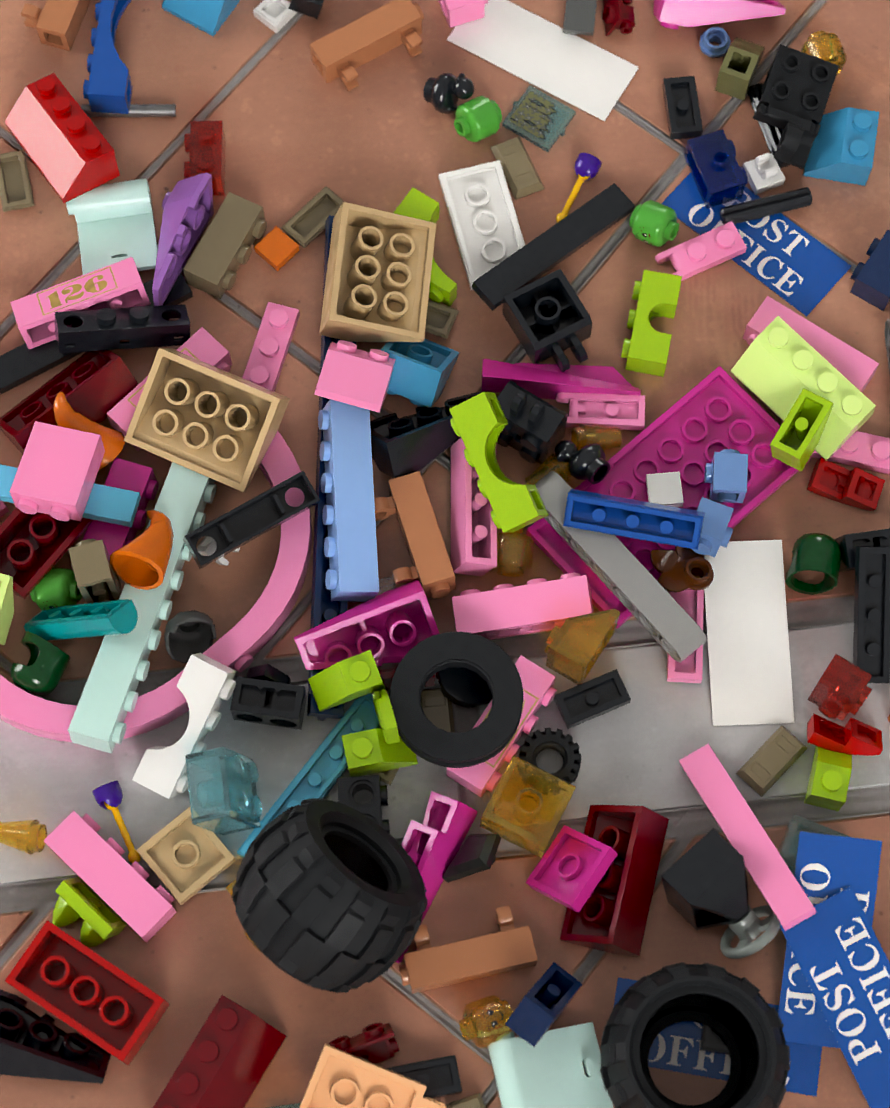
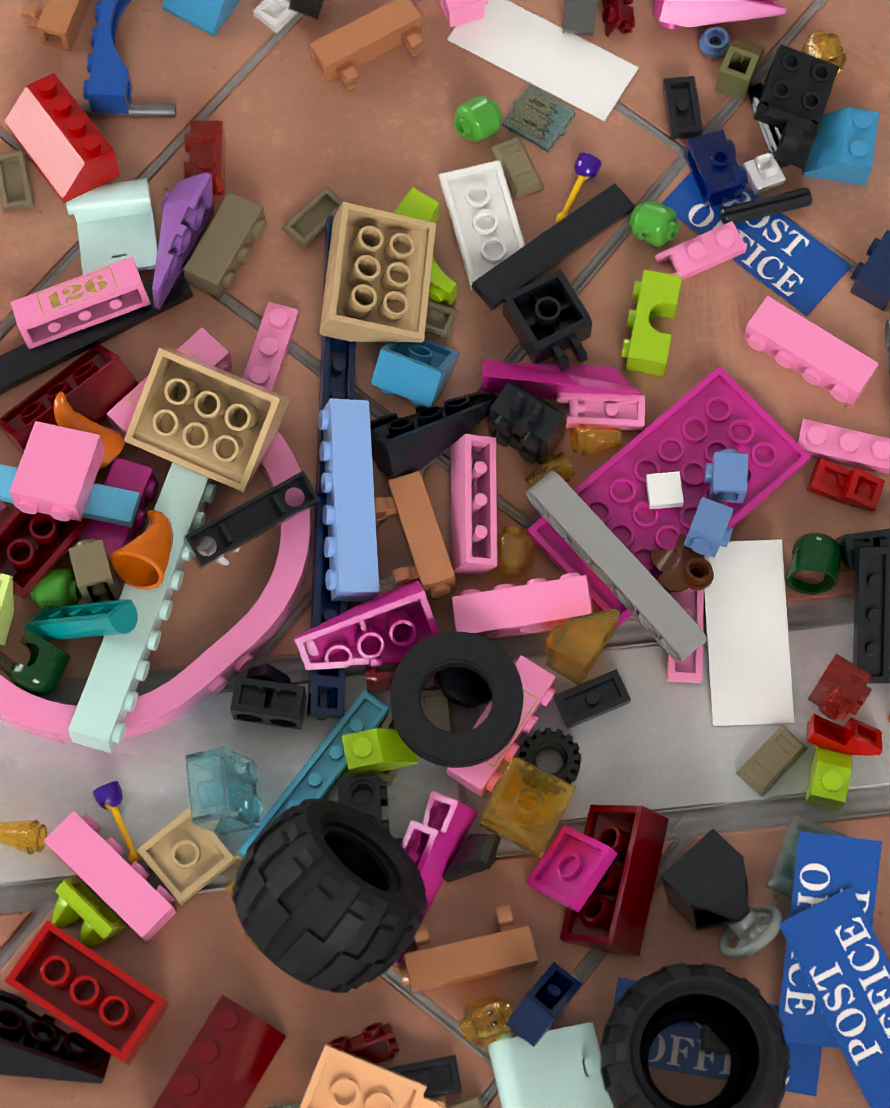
black piece [55,304,190,353] -> none
white arch [132,653,237,799] -> none
dark grey hair [164,610,216,663] -> none
orange tile [254,226,300,271] -> none
lime slope [308,650,385,712] -> none
bright pink slope [314,340,396,413] -> none
lime tile [372,688,400,744] -> none
black animal [423,73,475,113] -> none
lime arch [449,391,548,533] -> none
black animal [554,440,610,484] -> none
blue slope [563,489,705,550] -> none
bright pink tile [679,744,816,931] -> none
yellowish green slope [731,316,876,461] -> none
lime slope [770,388,833,472] -> none

